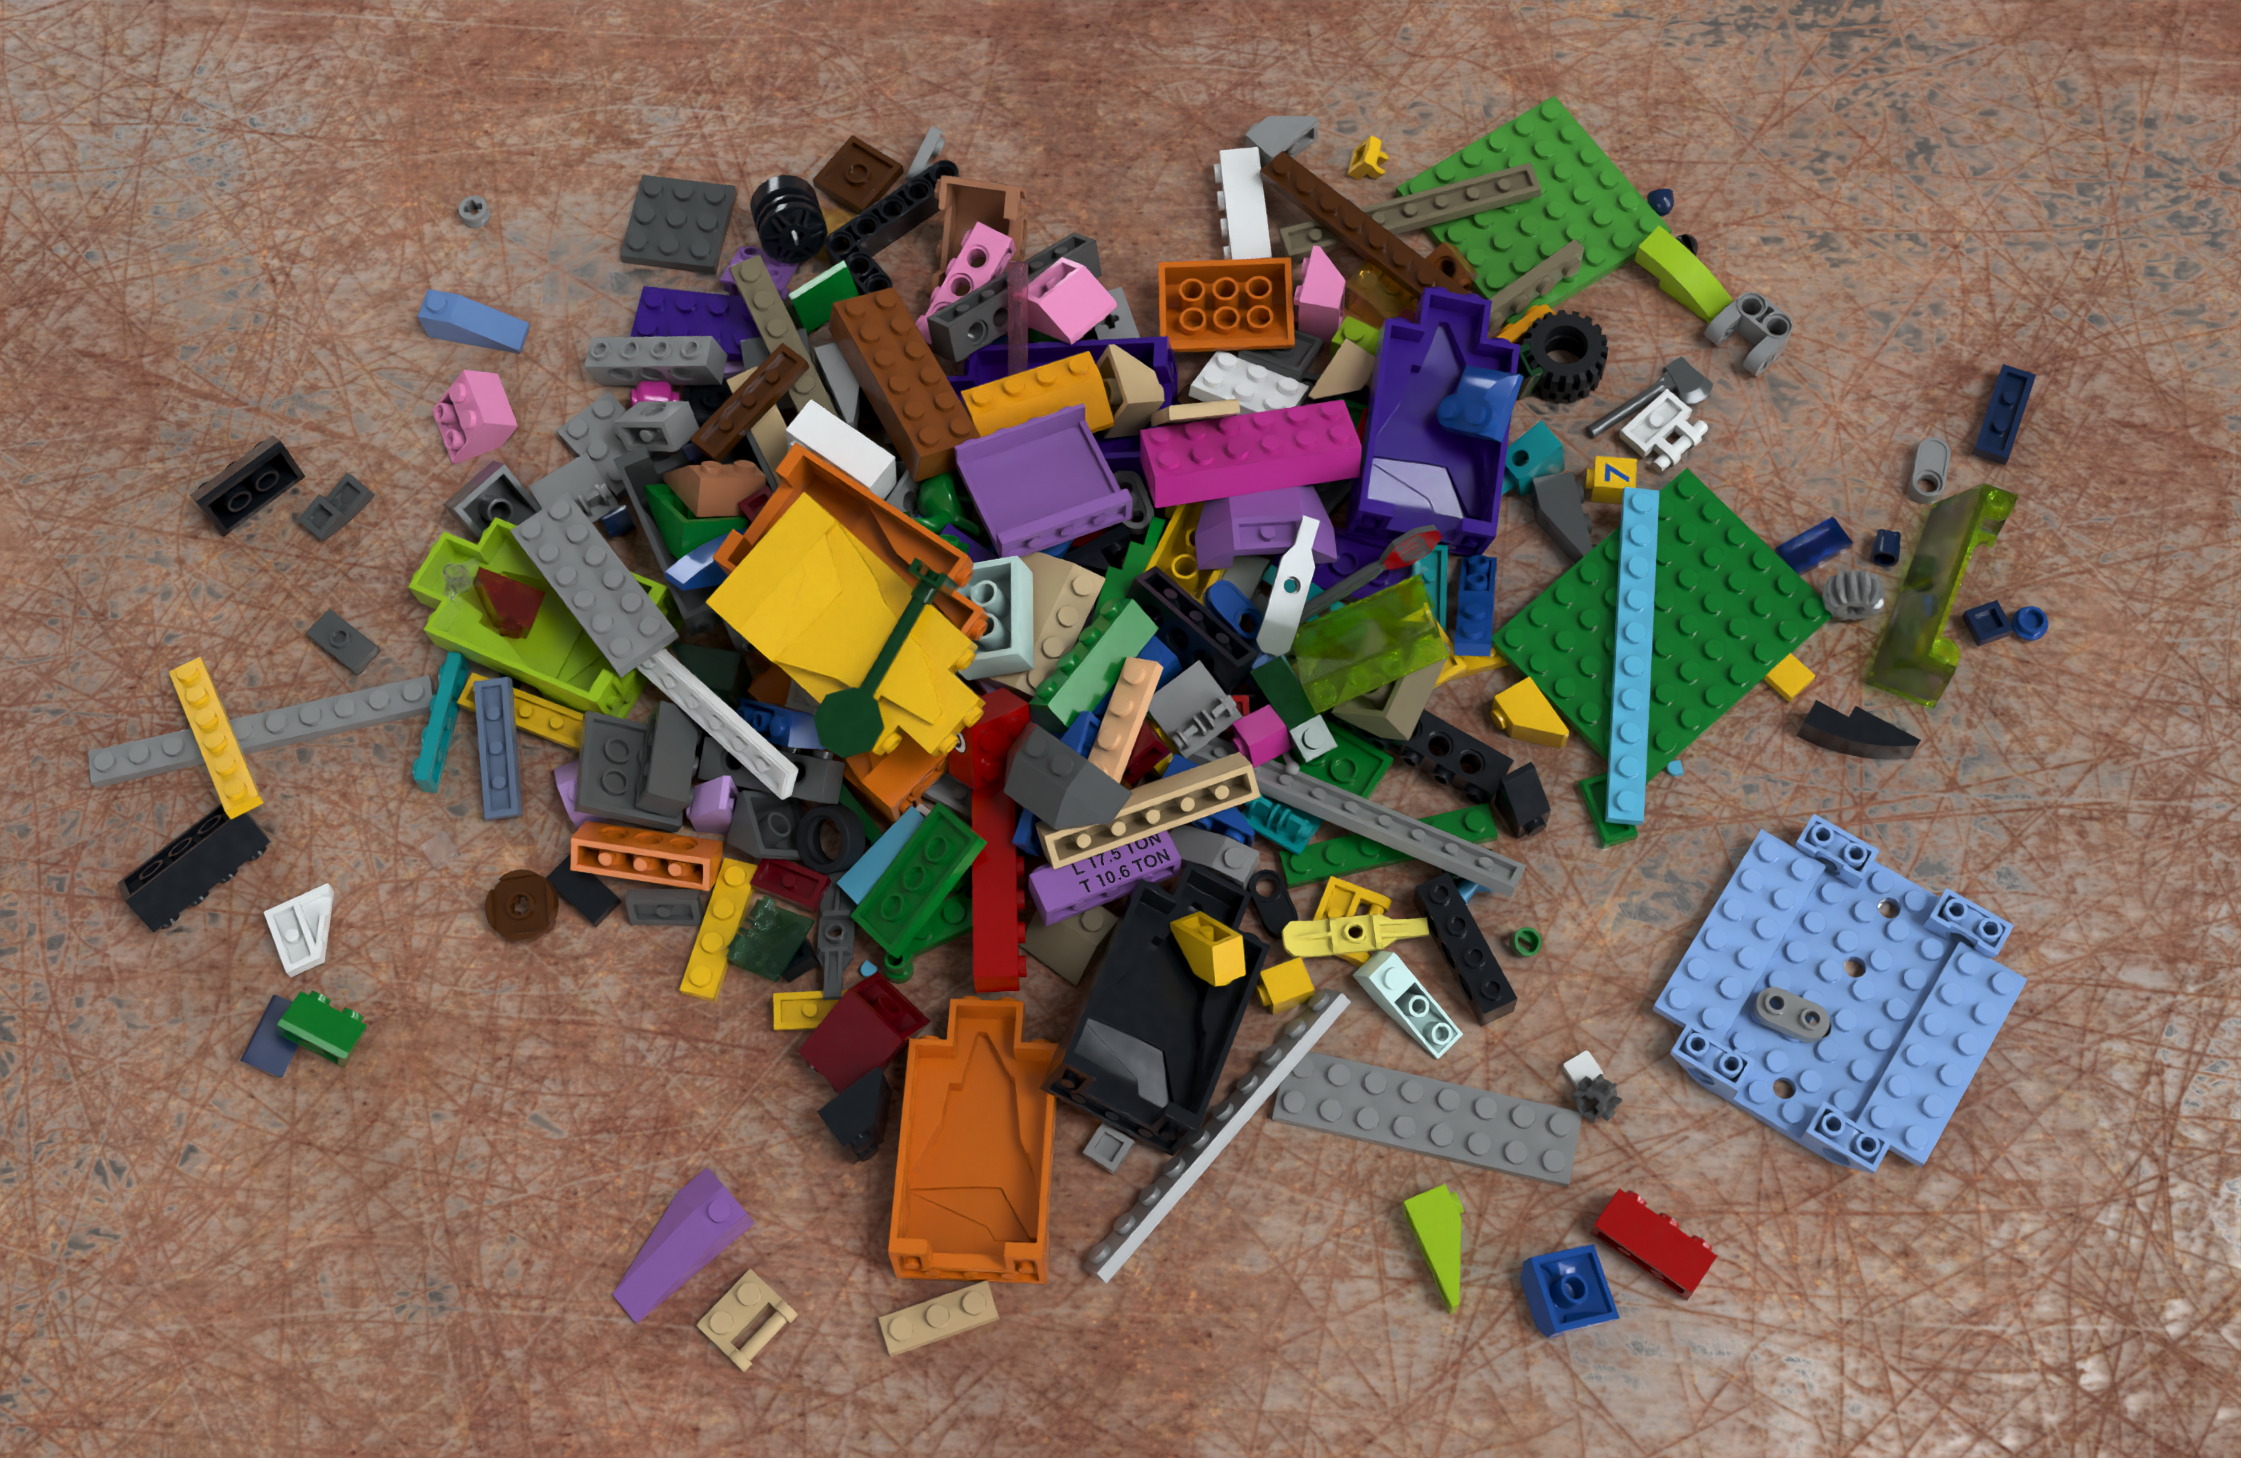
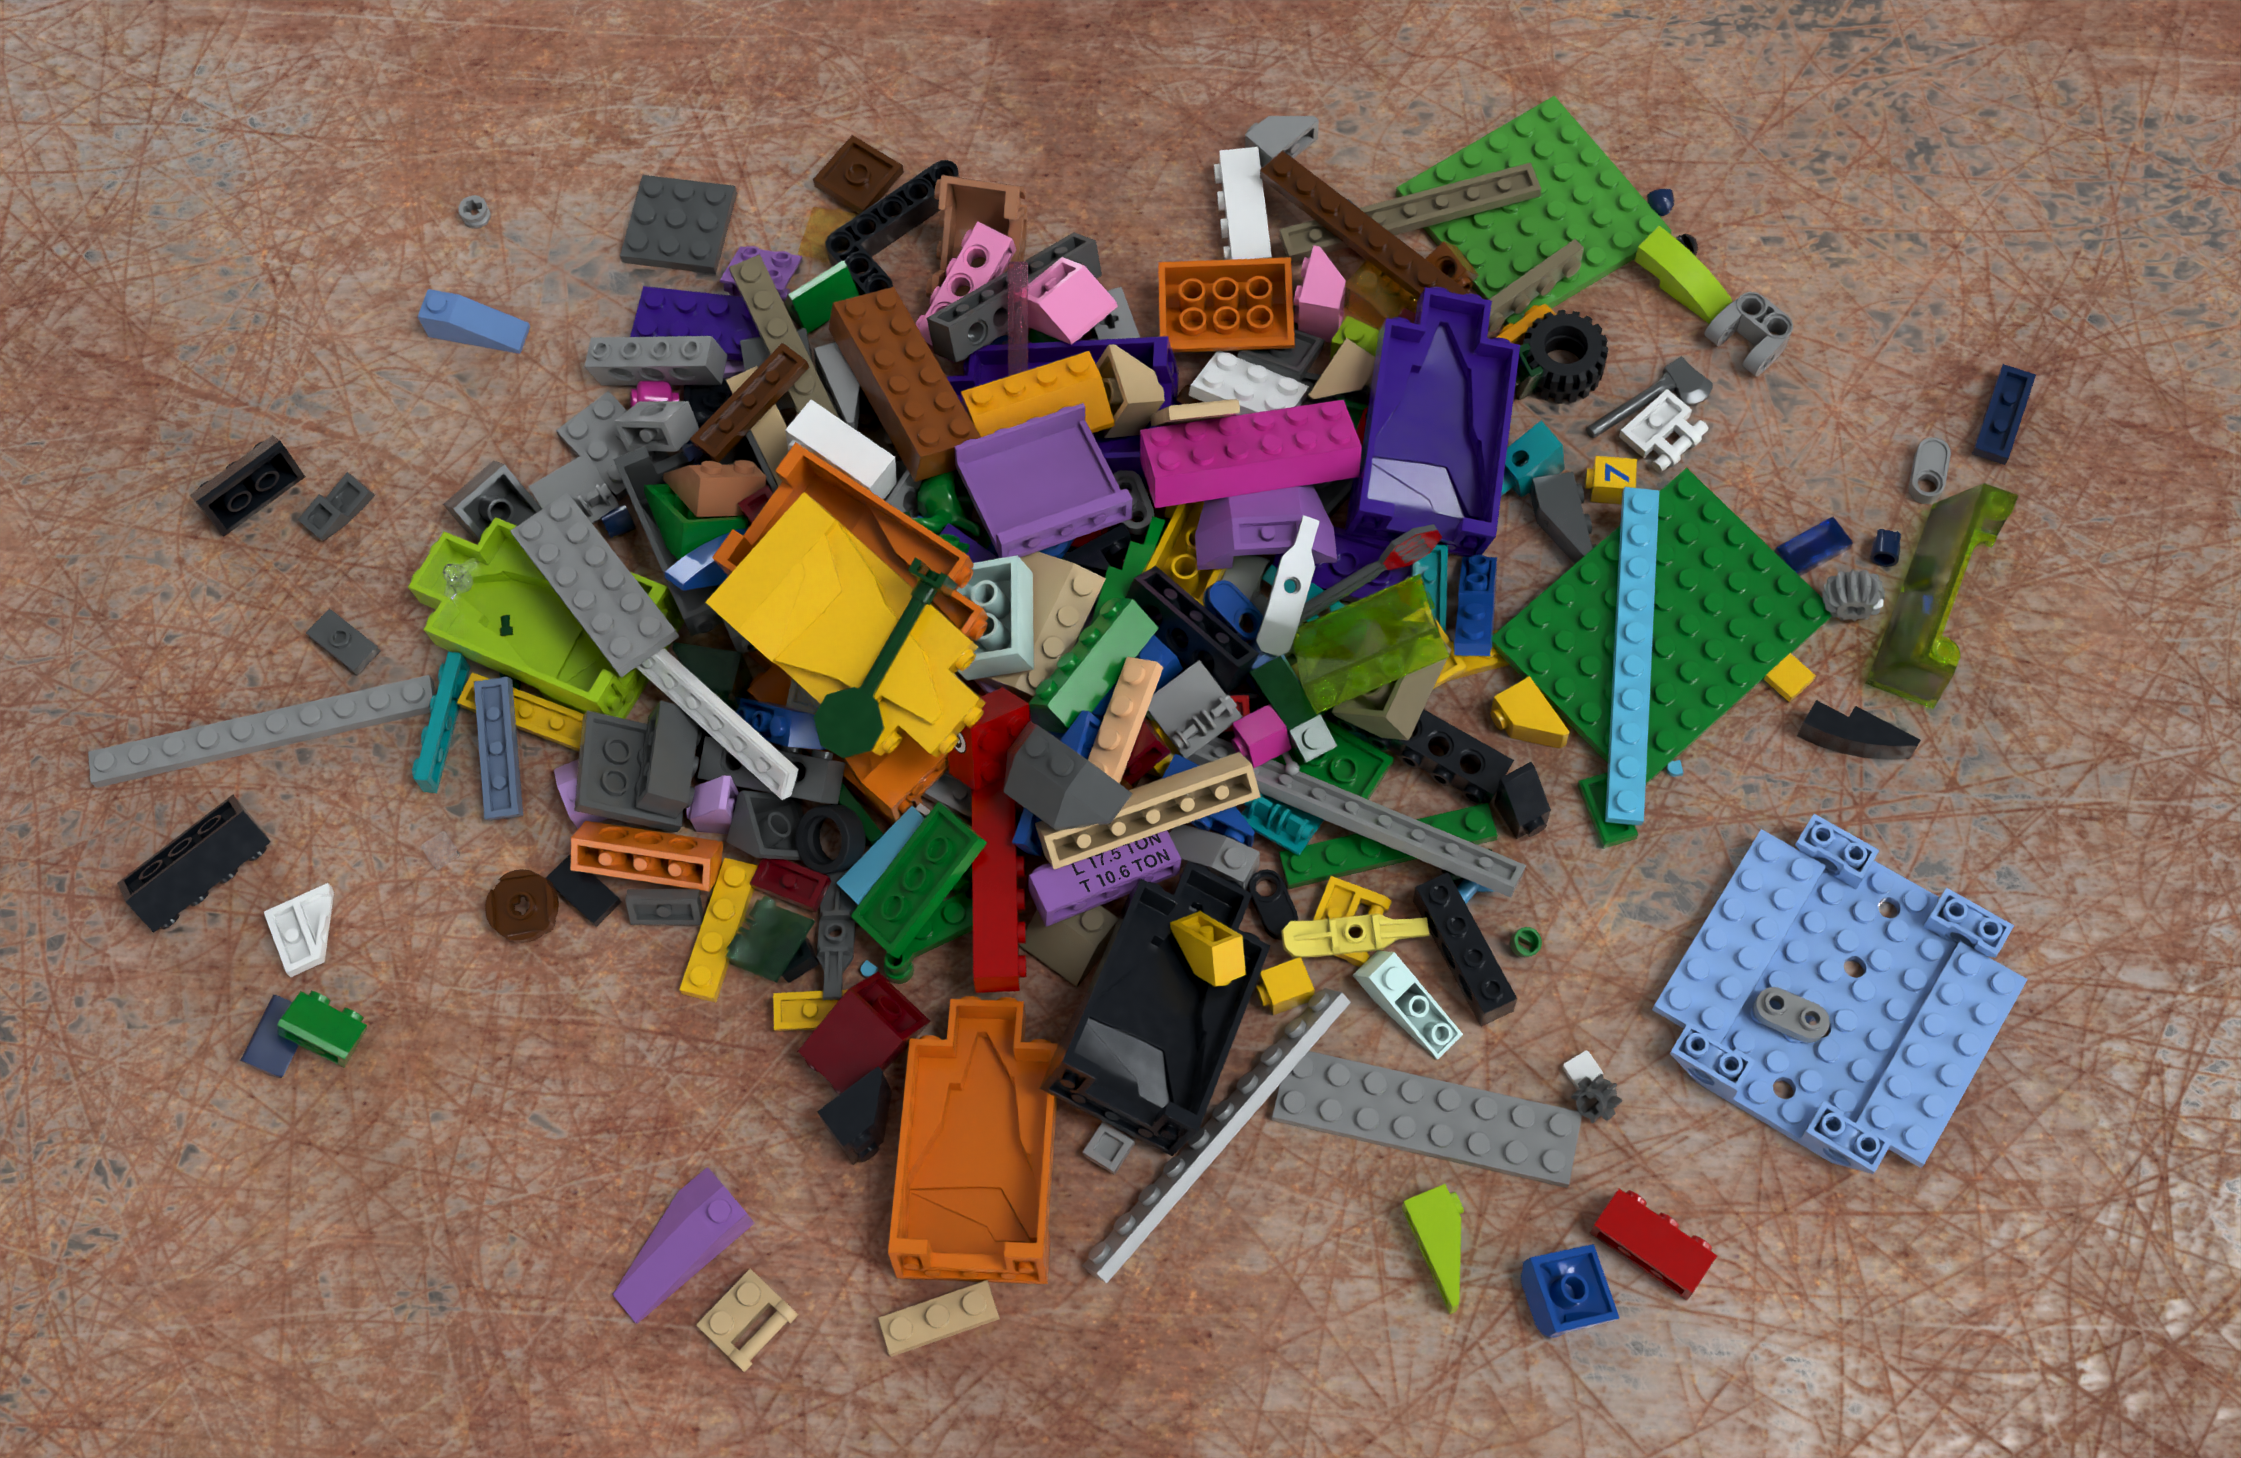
yellow plate [169,656,264,820] -> none
bright pink slope [432,370,518,464] -> none
clear red slope [472,567,545,639] -> none
black wheel [750,175,828,264] -> none
light grey plate [905,125,946,181] -> none
yellow tile [1347,135,1389,180] -> none
blue slope [1437,365,1523,443] -> none
dark blue plate [1962,600,2013,647] -> none
blue plate [2011,606,2048,641] -> none

